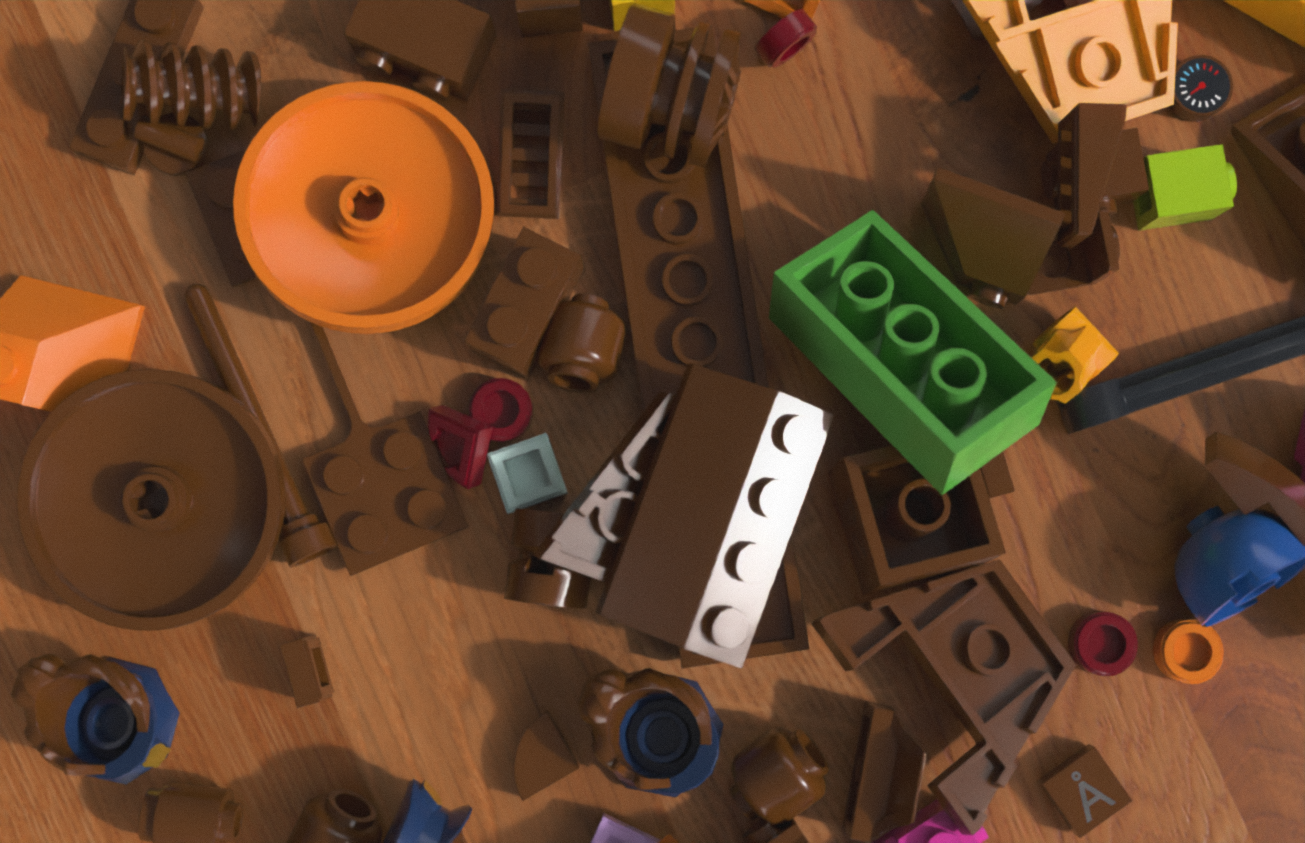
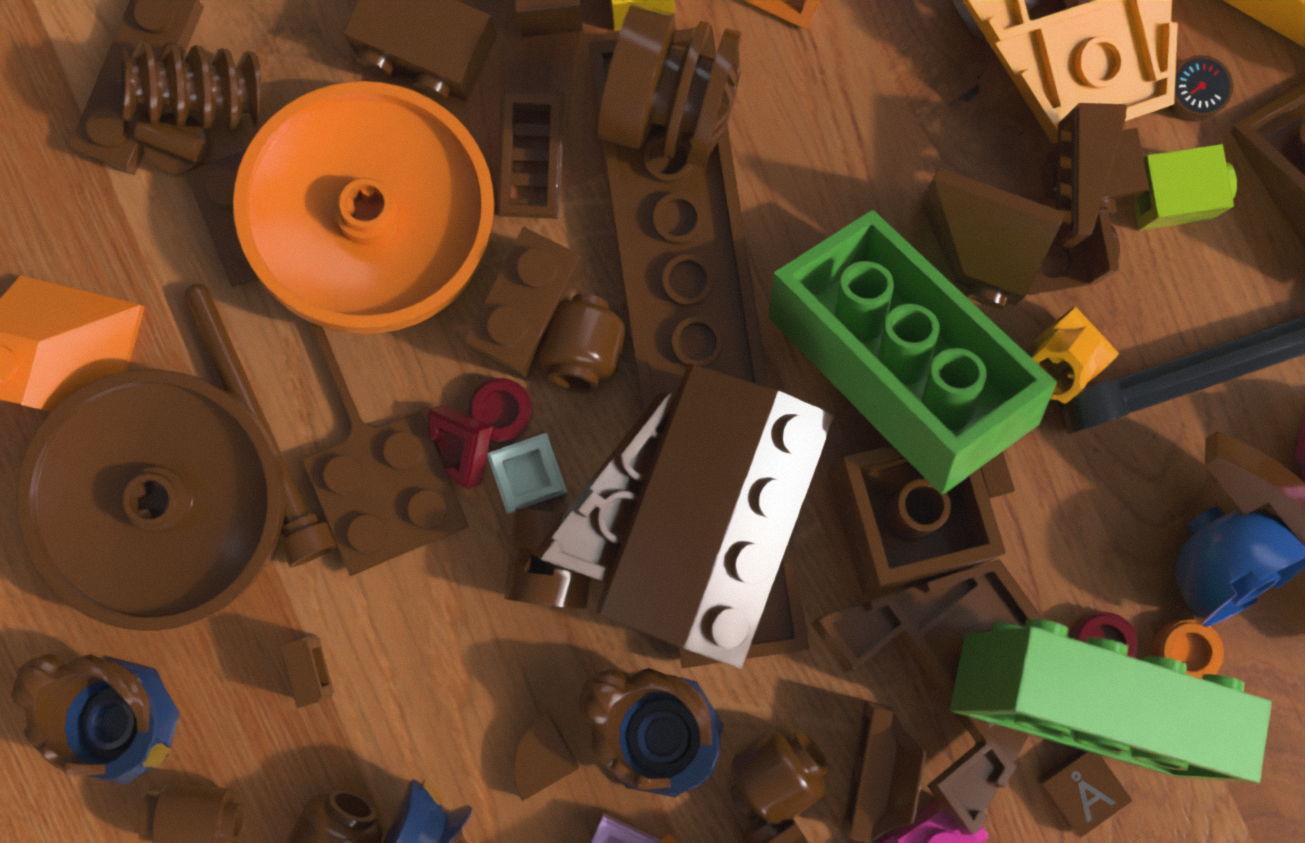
dark red tile [755,9,817,68] -> none
none -> brick [950,619,1272,783]

